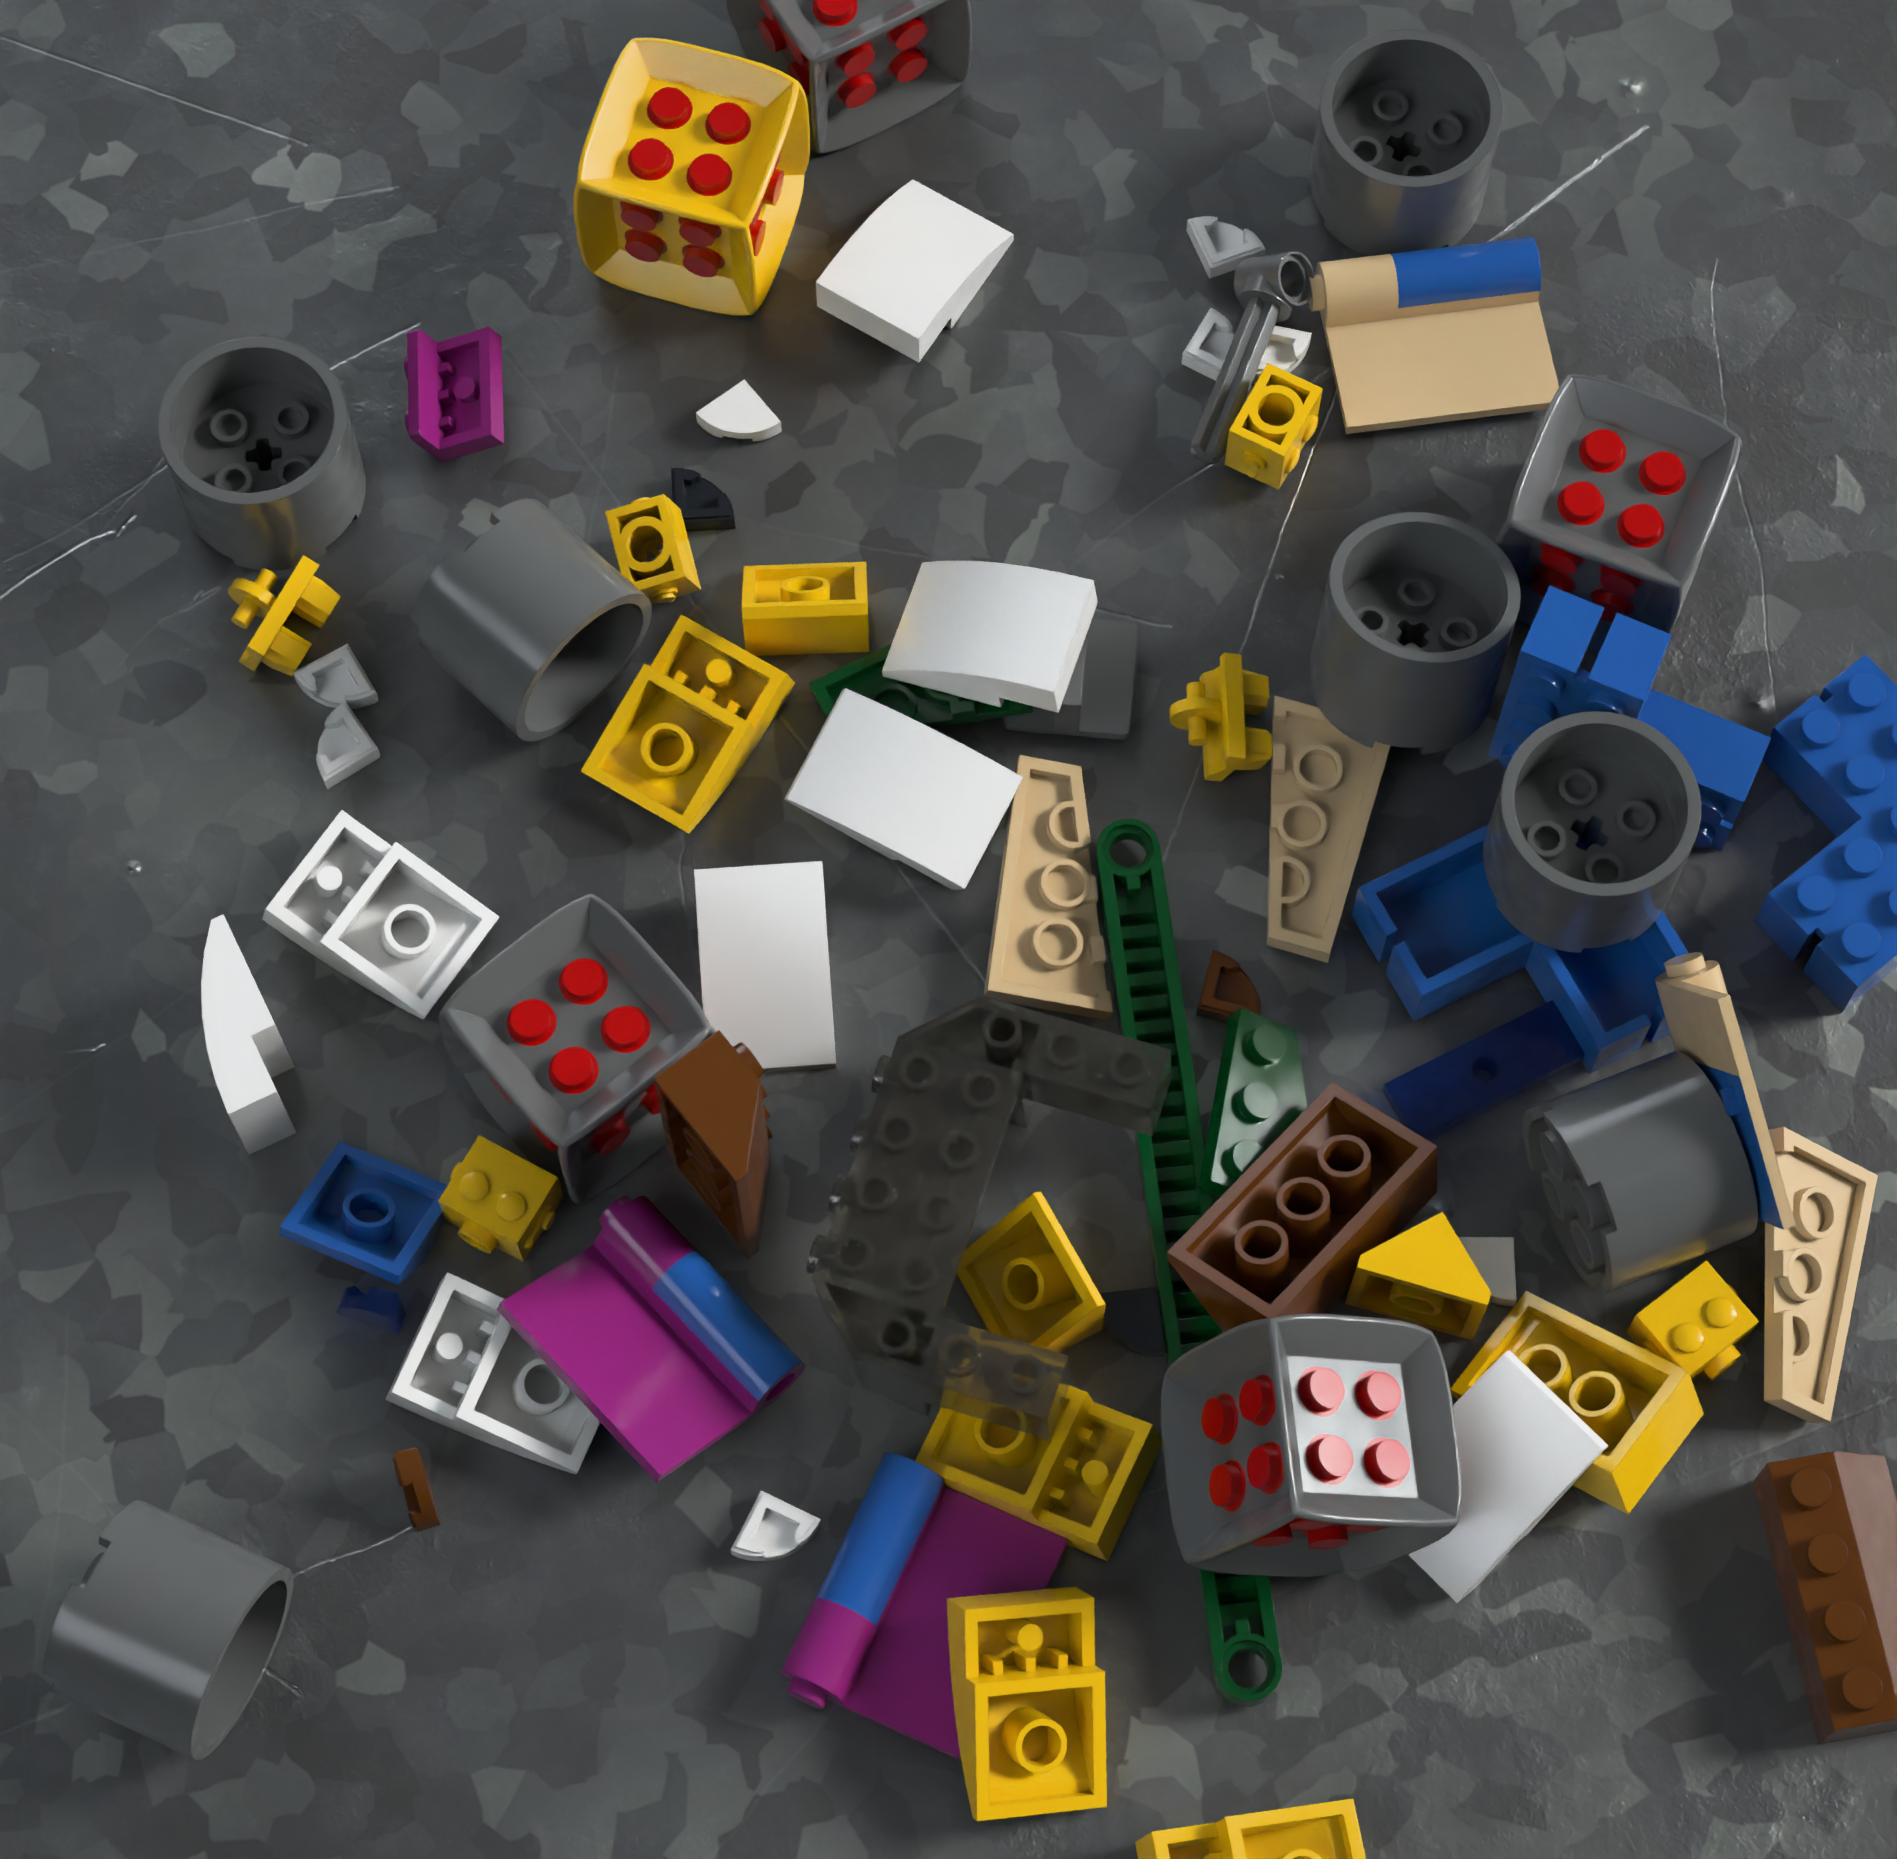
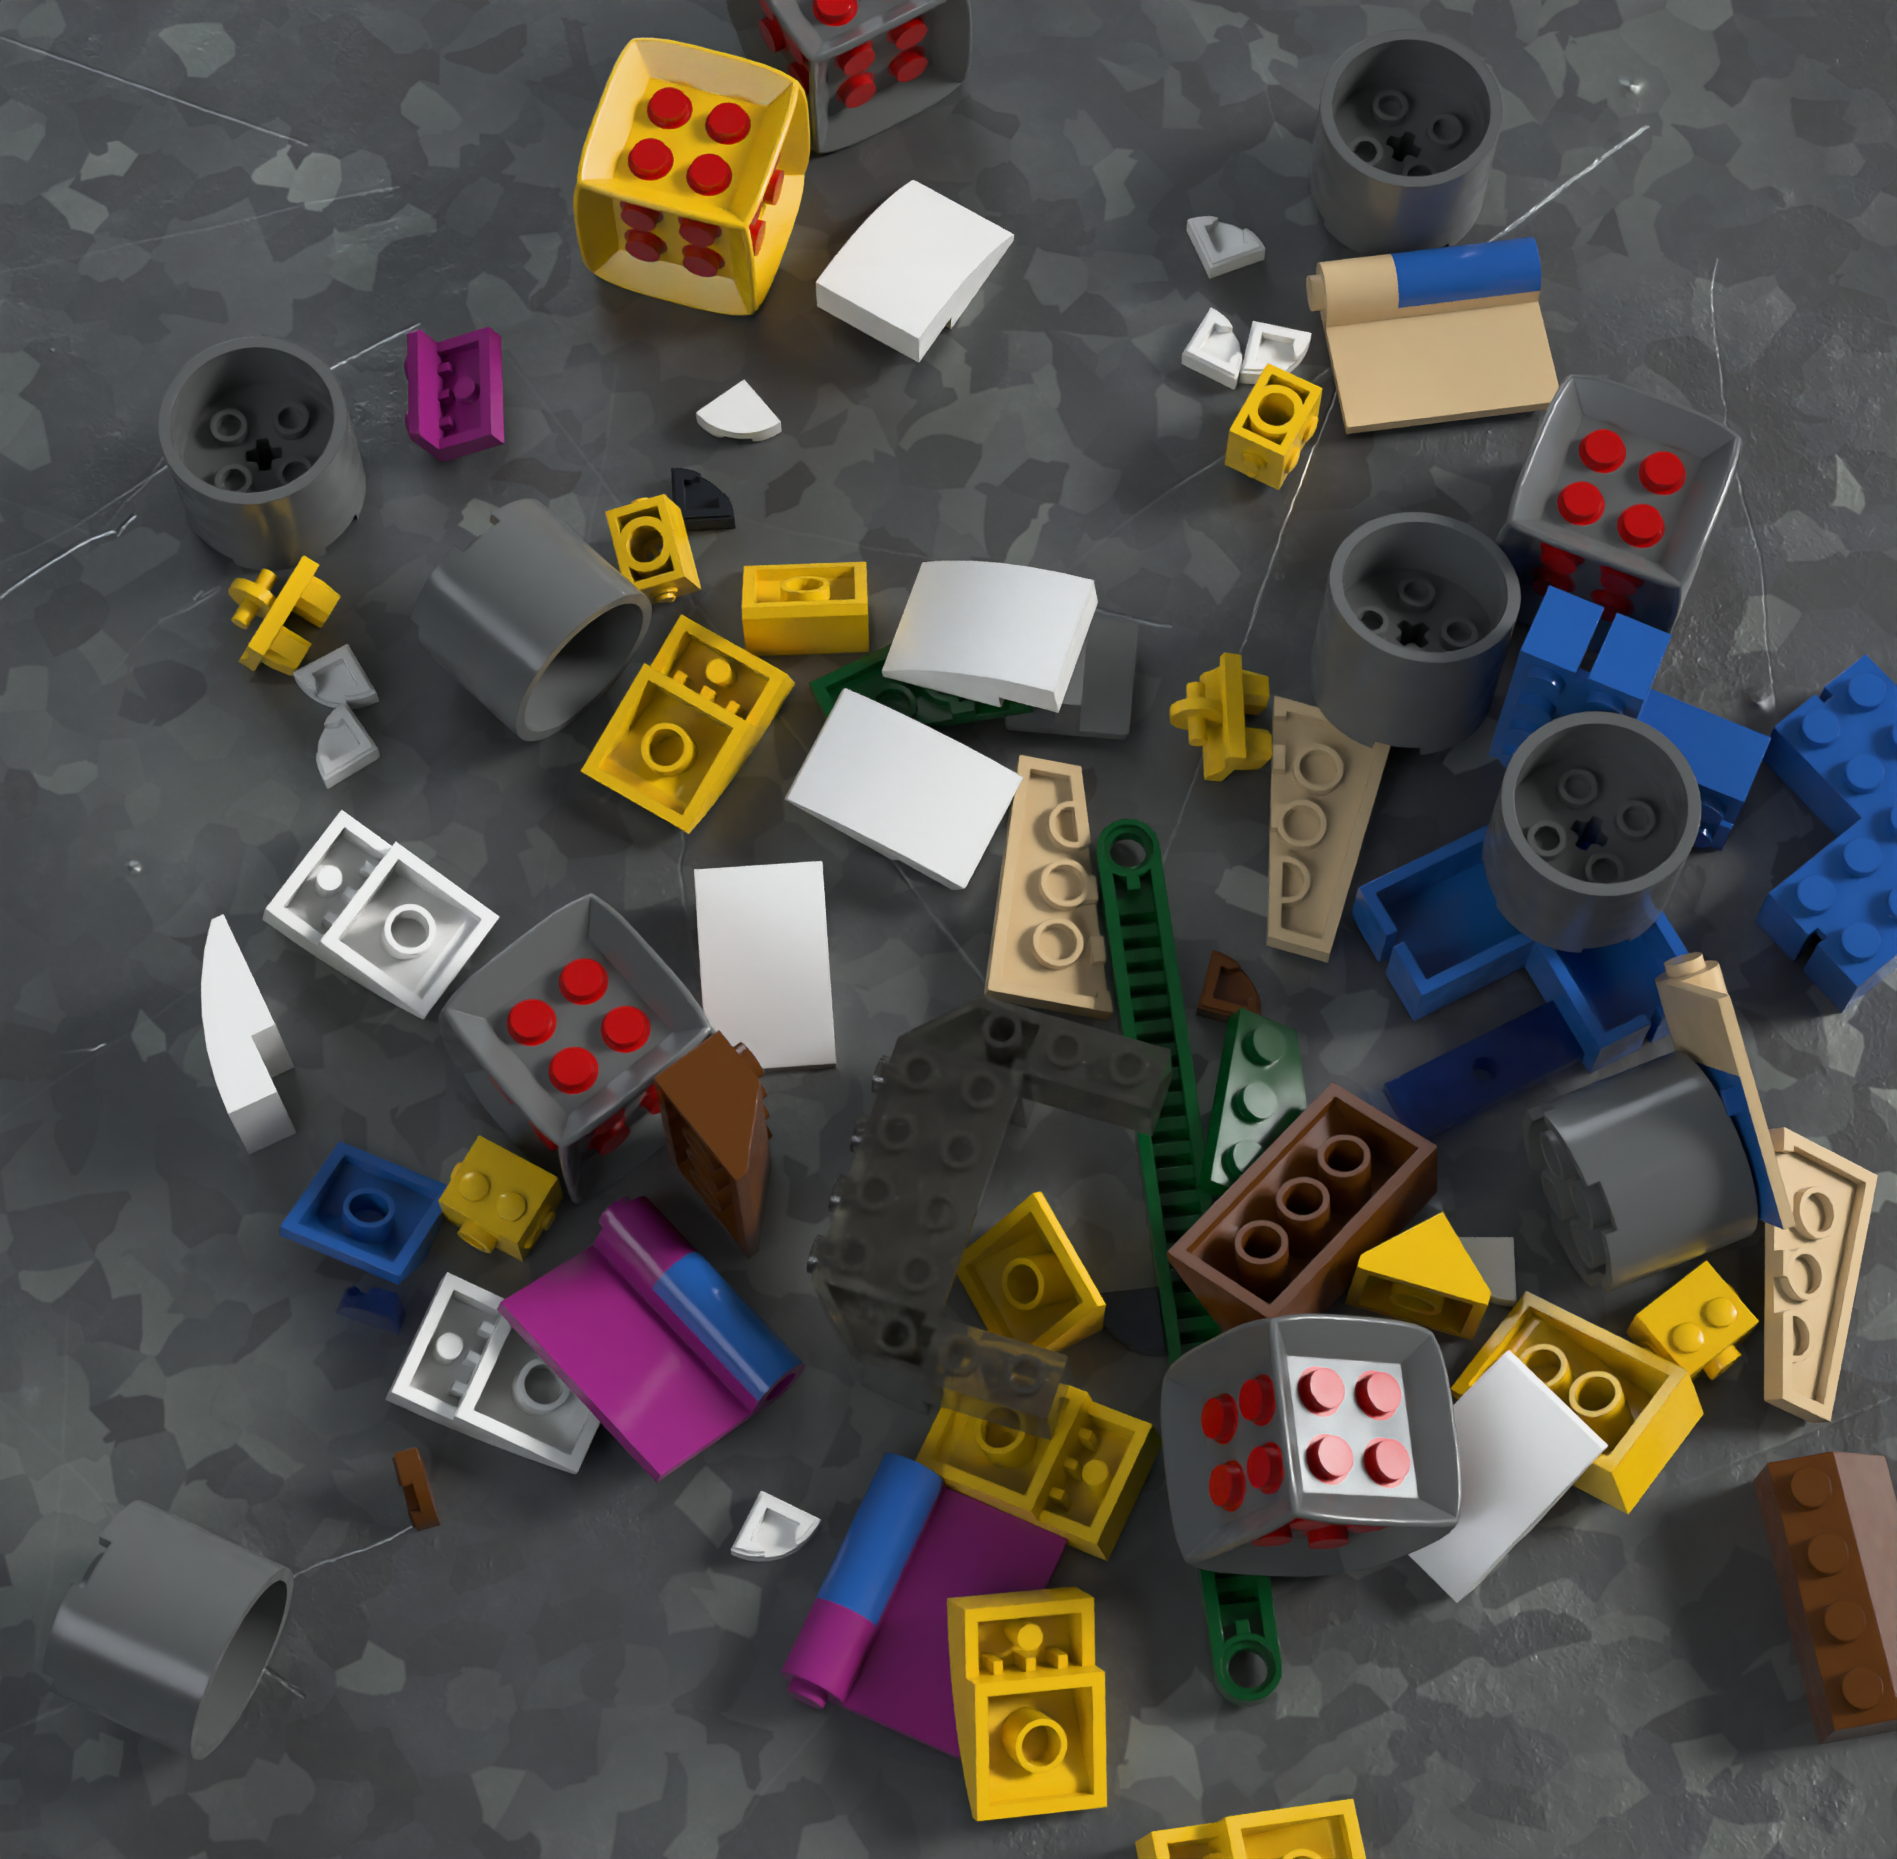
dark grey axle [1190,251,1315,464] -> none

